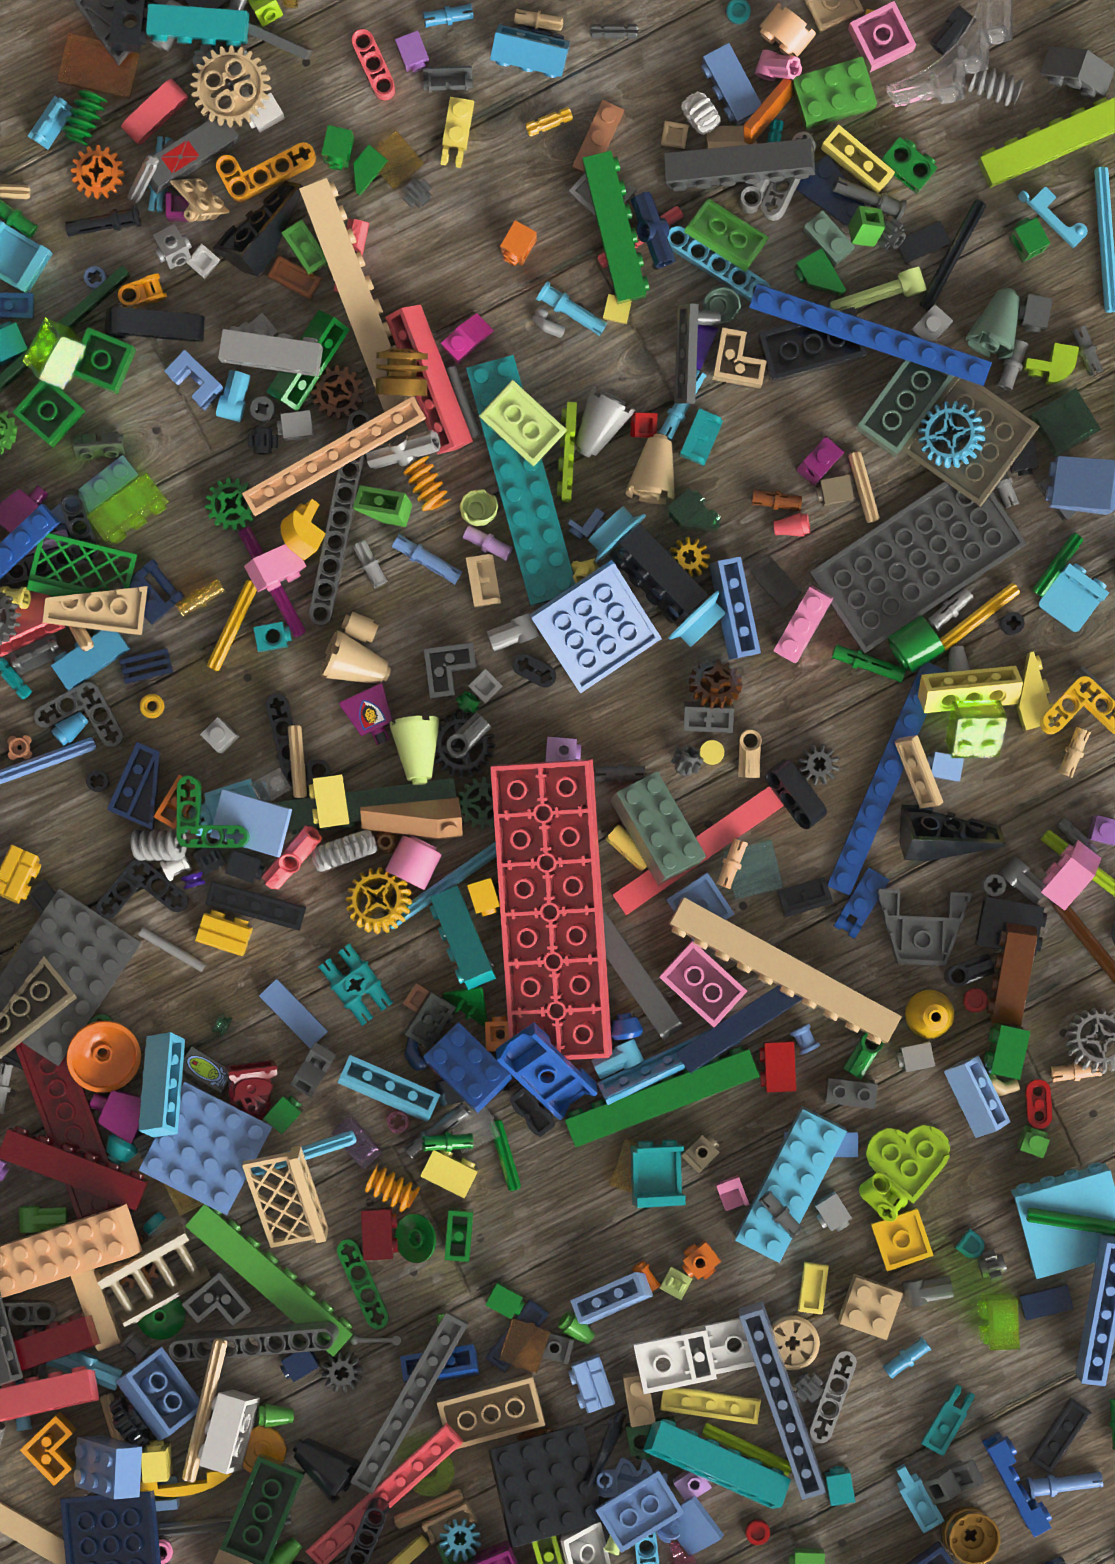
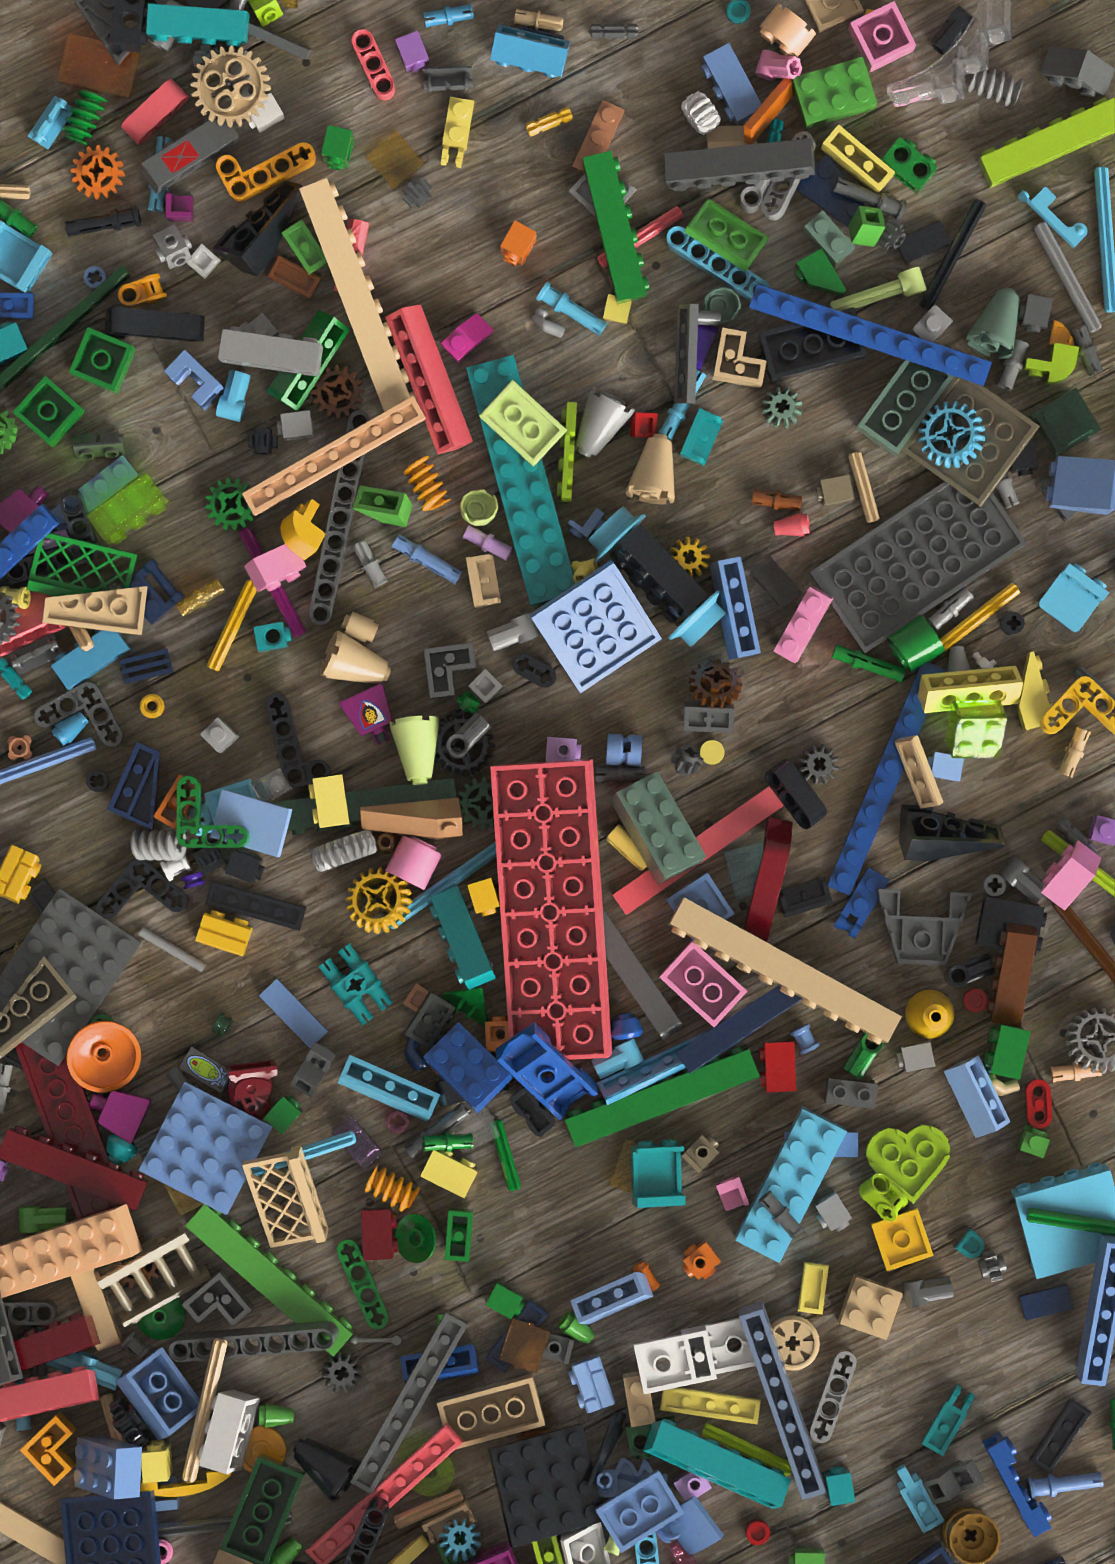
clear neon green brick [23,318,86,389] -> none
light grey axle [127,155,159,203] -> none
medium azure brick [139,1032,185,1137] -> none
teal tile [143,1212,166,1235] -> none
tan hinge [170,178,230,222] -> none
dark grey wheel [250,396,276,423] -> none
coral piece [261,825,322,889] -> none
dark blue brick [280,1351,321,1382] -> none
tan axle [288,725,307,798] -> none
green tile [353,144,389,196] -> none
light grey piece [366,430,441,469] -> none
pearl gold wheel [375,349,428,396] -> none
light grey bar [447,366,480,438] -> none
dark blue piece [630,192,676,269] -> none
yellowish green tile [659,1266,693,1300] -> none
tan tile [661,121,689,150] -> none
clear green slope [665,488,722,533] -> none
light nougat pin [716,838,748,889] -> none
tan piece [738,729,762,778] -> none
dark grey gear [794,1372,824,1403] -> none
magenta torso [796,436,845,486] -> none
dark azure pin [883,1337,932,1379] -> none
clear neon green brick [978,1293,1020,1351] -> none
green brick [1009,217,1051,263] -> none
green axle [1032,533,1083,597] -> none
none -> medium blue wheel [606,733,642,767]
none -> dark red beam [744,816,793,942]
none -> sand green gear [761,387,803,428]
none -> white piece [972,652,997,669]
none -> light grey axle [1034,222,1102,333]
none -> light orange tile [1048,320,1074,346]

